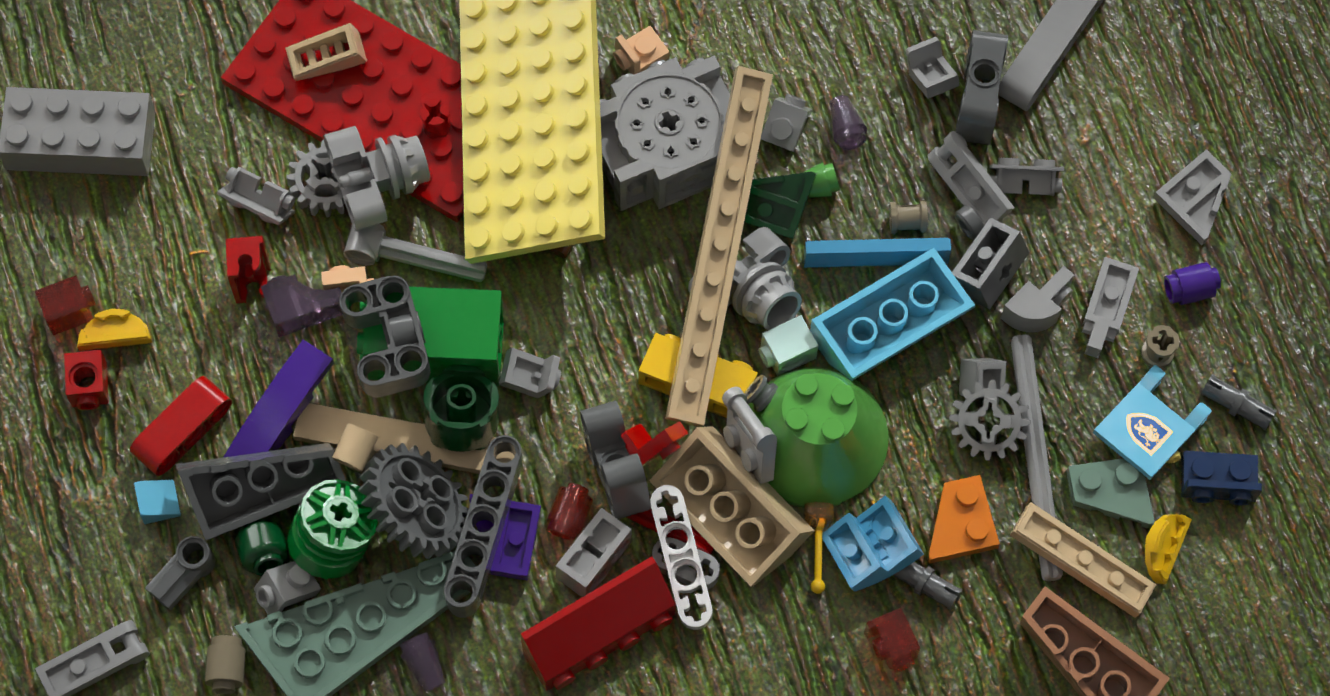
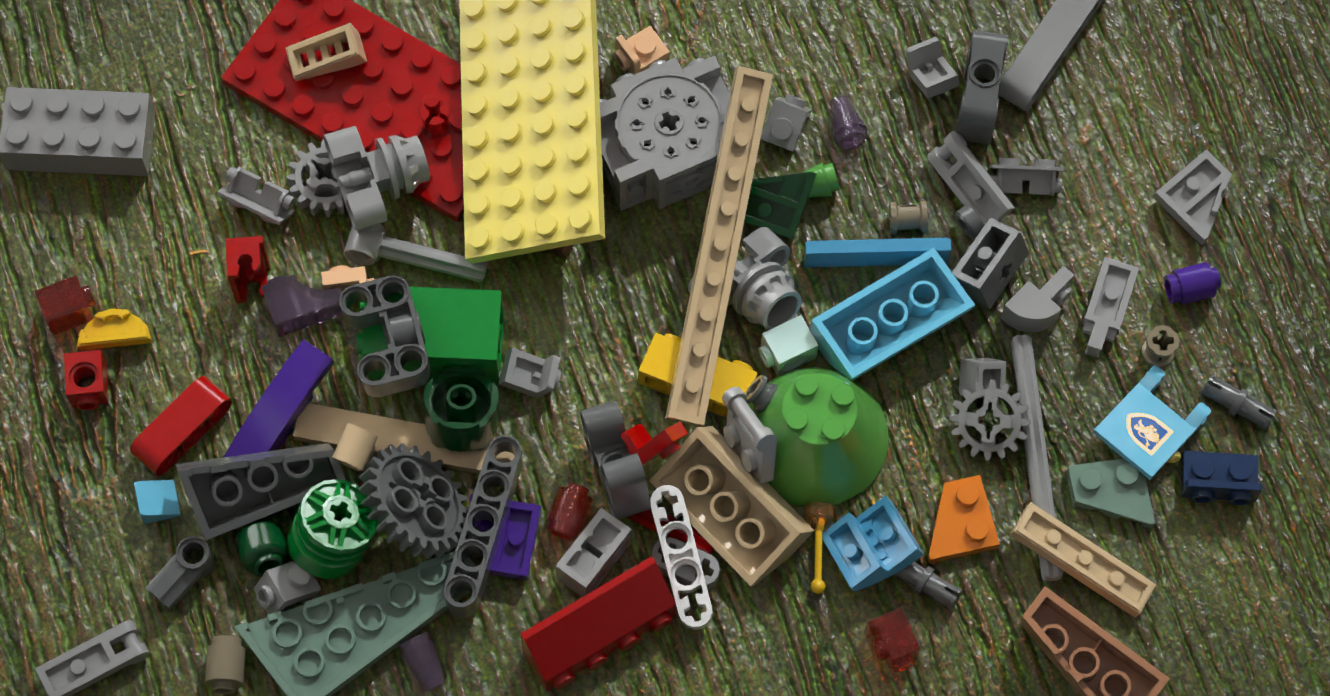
yellow plate [1145,514,1192,585] -> none

